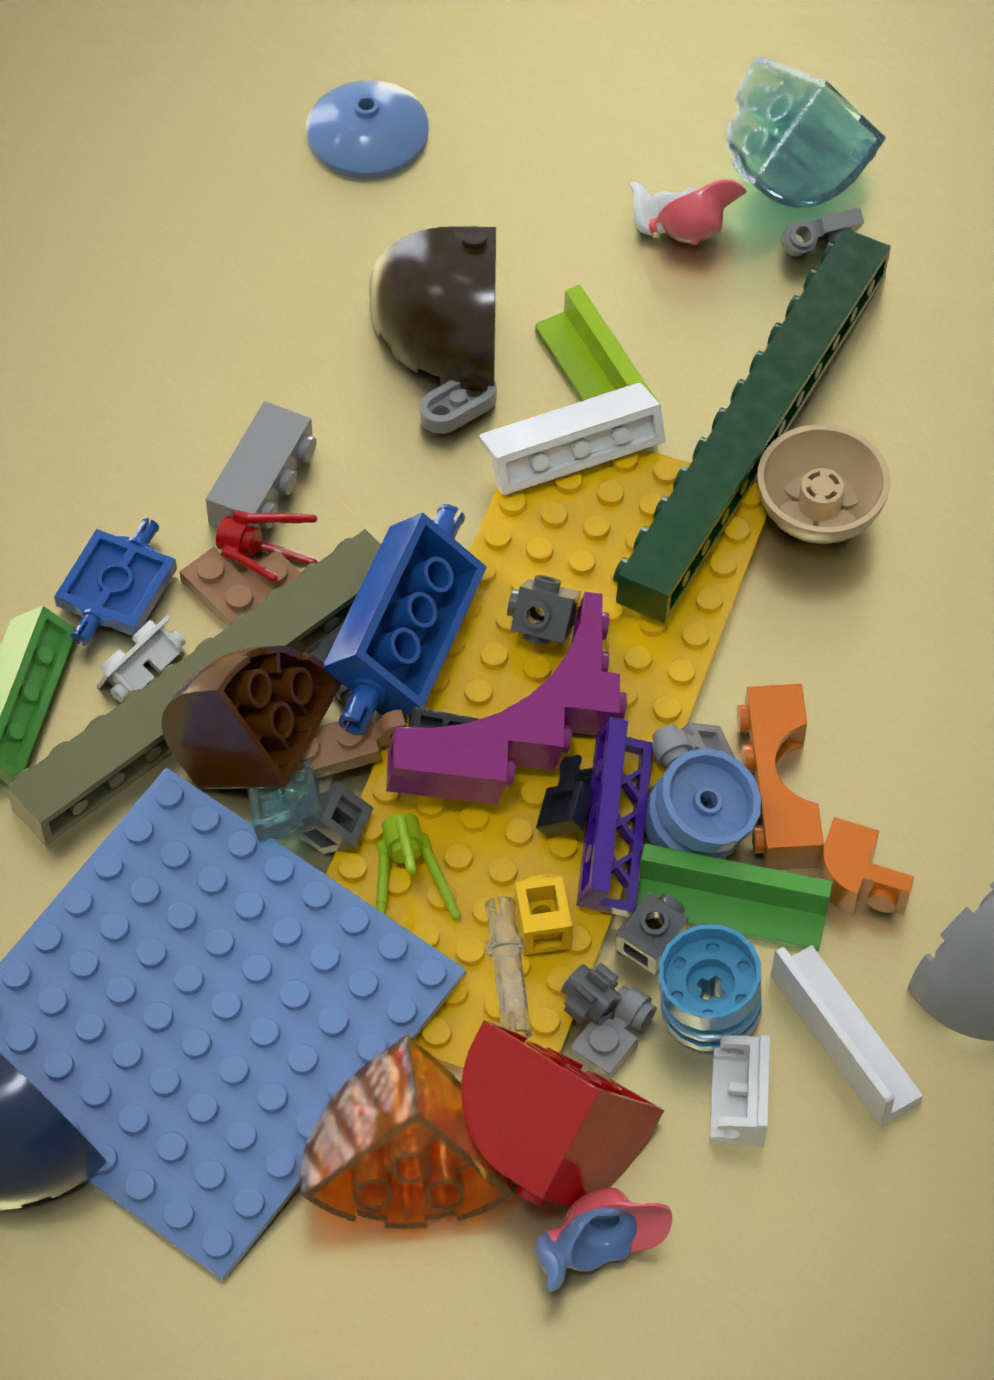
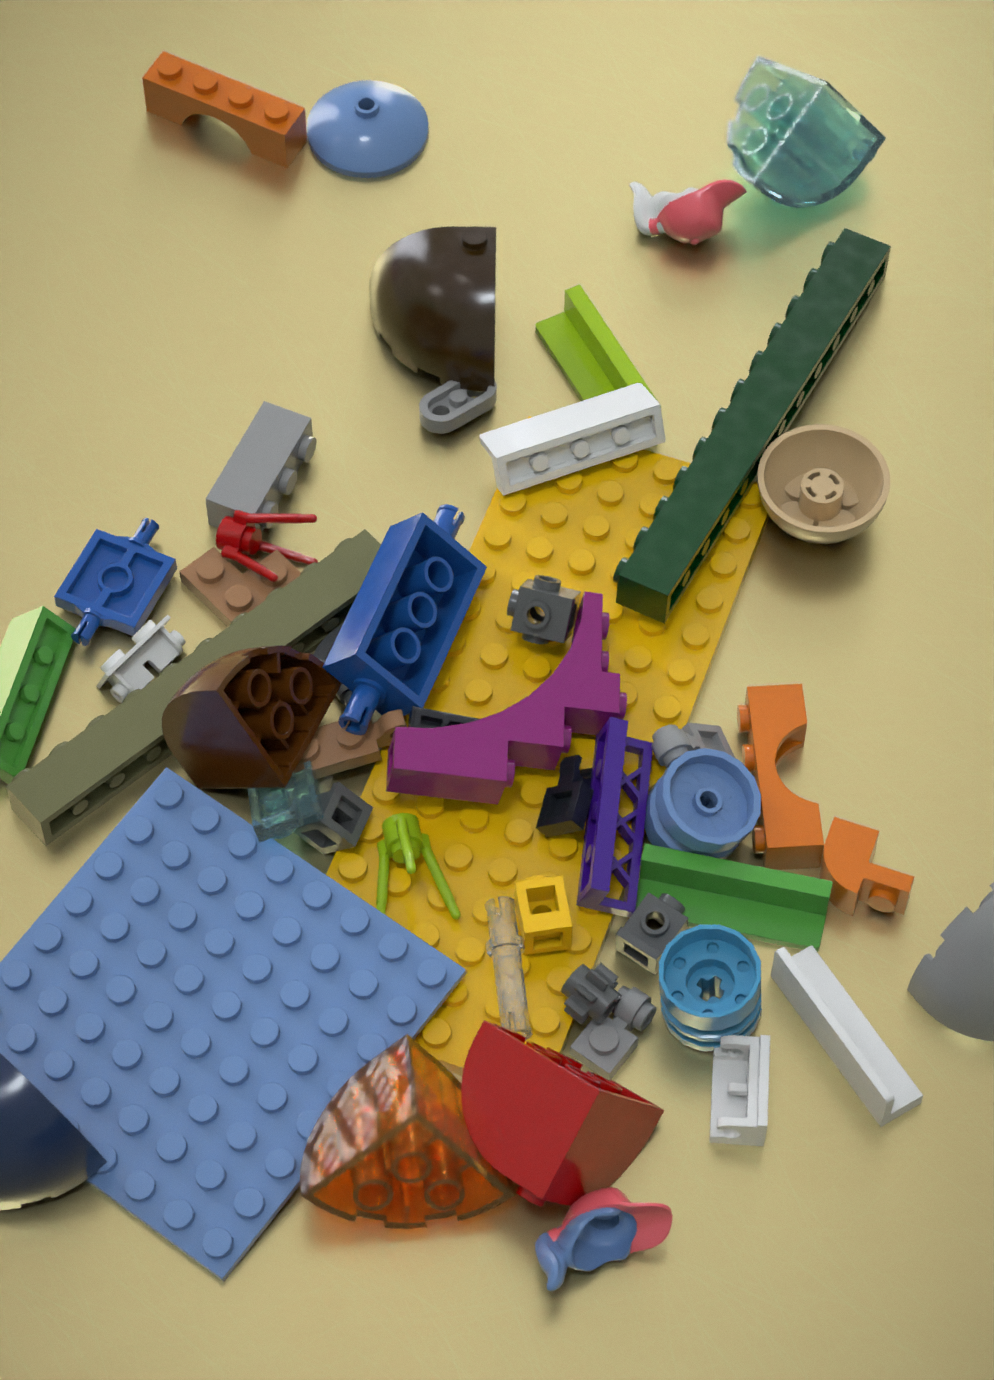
light grey plate [781,207,865,257] -> none
none -> orange arch [142,51,307,168]

